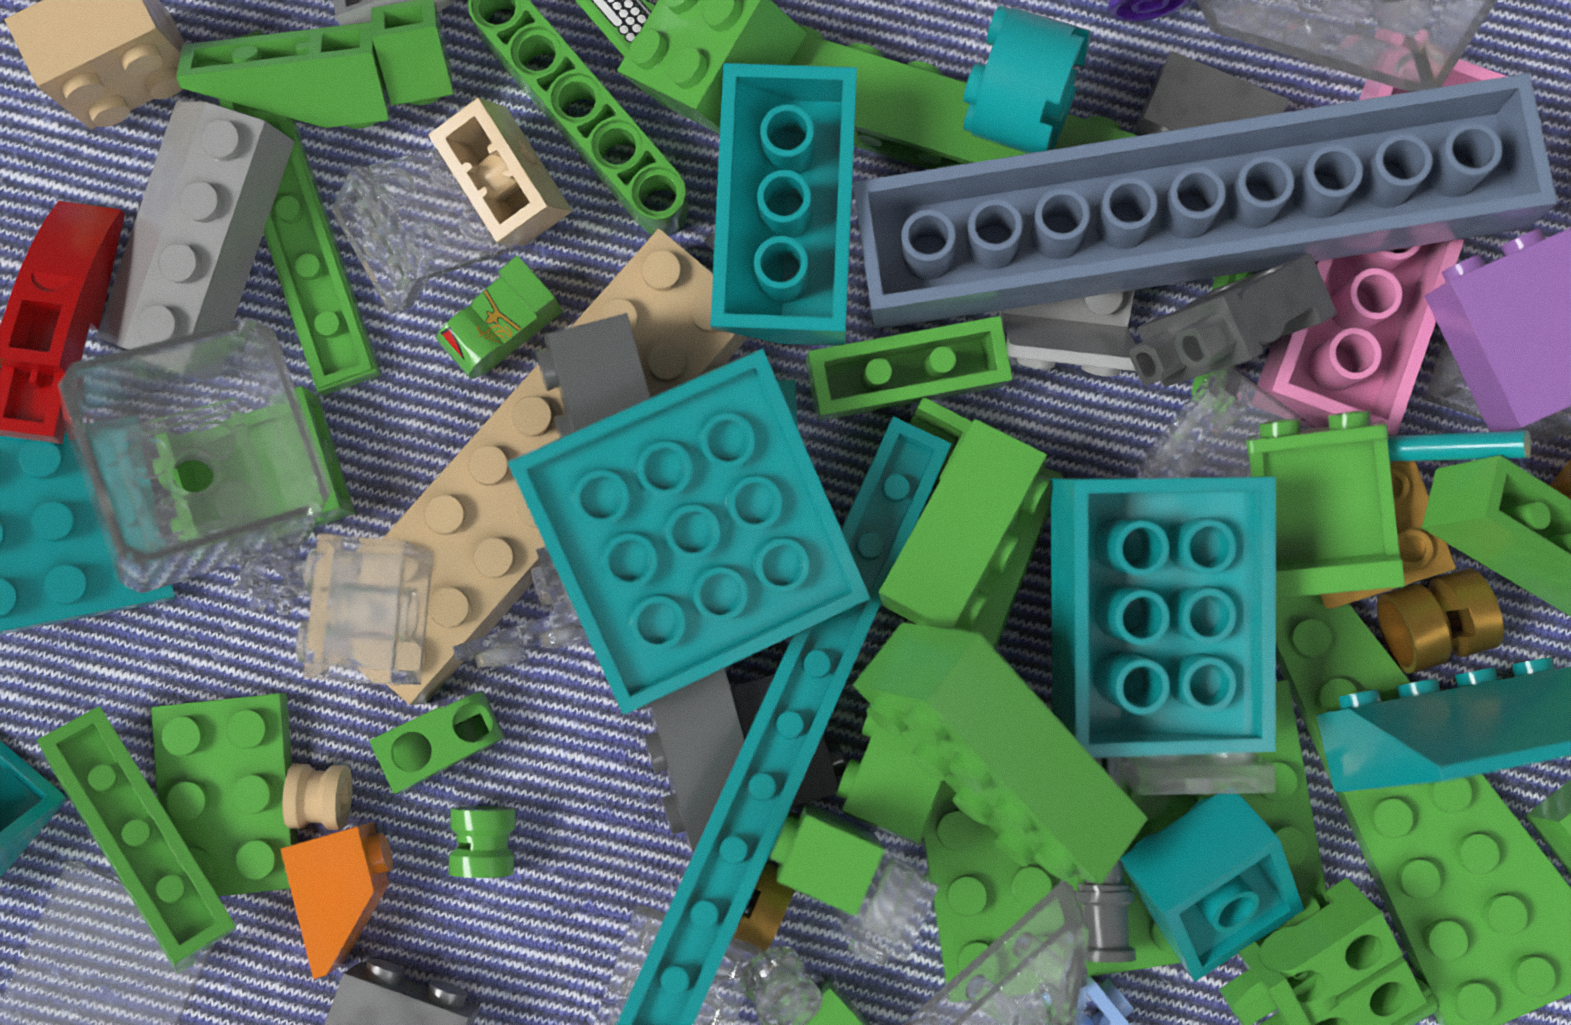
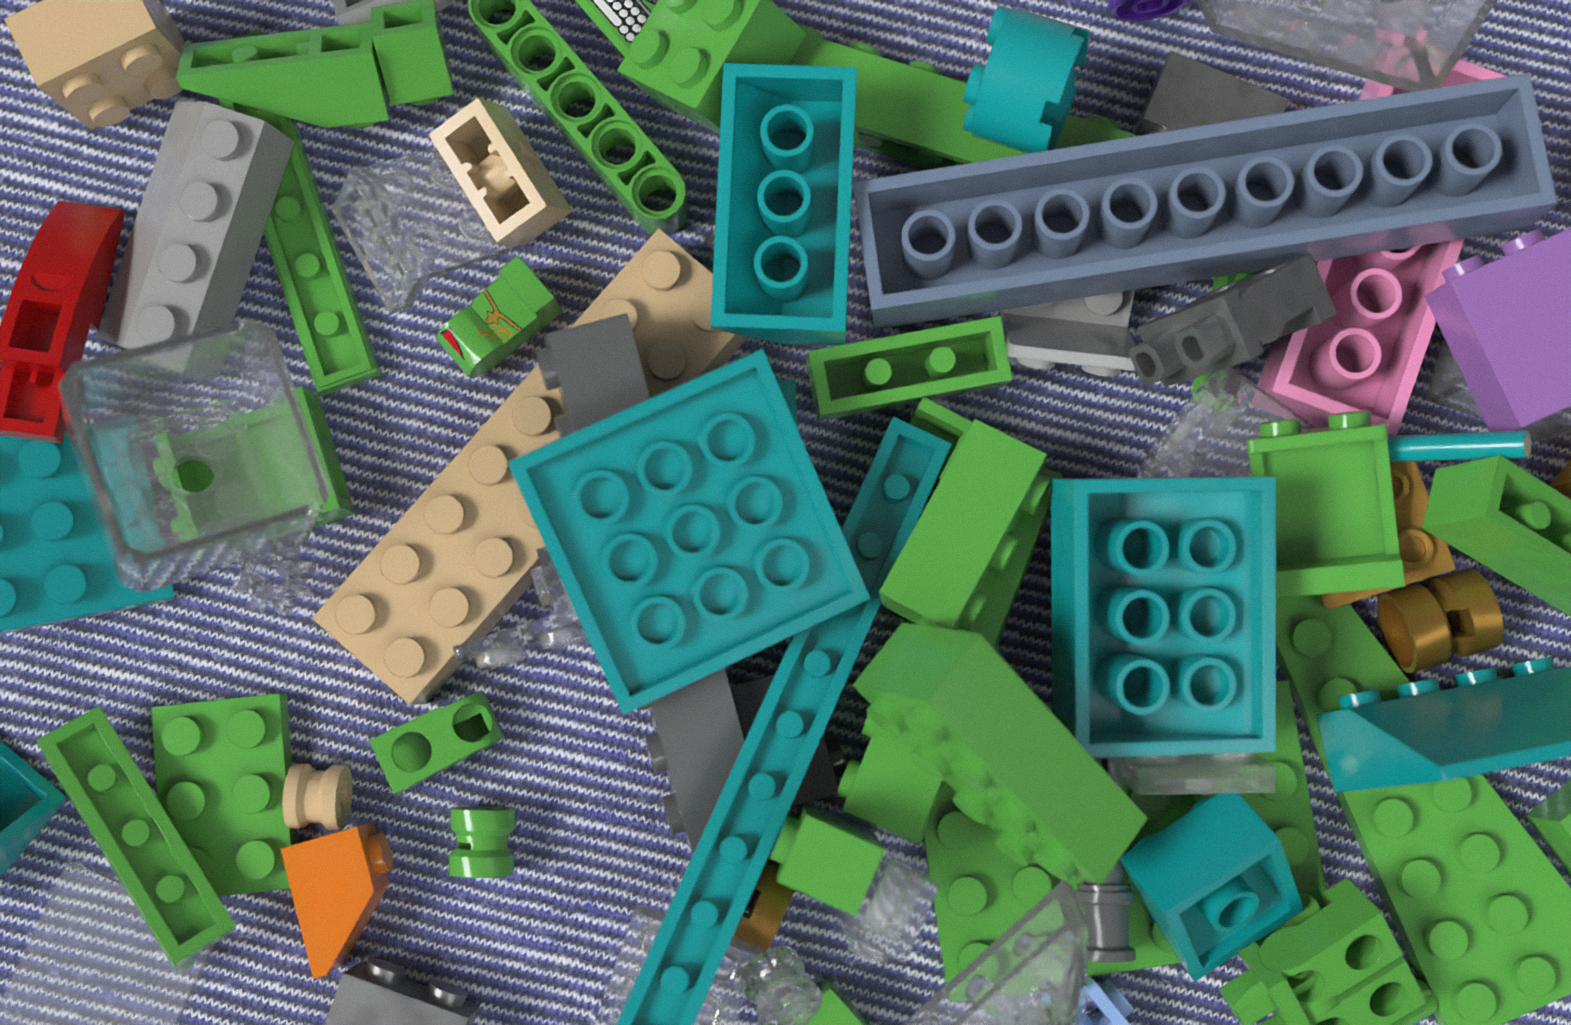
clear brick [296,534,434,685] -> none

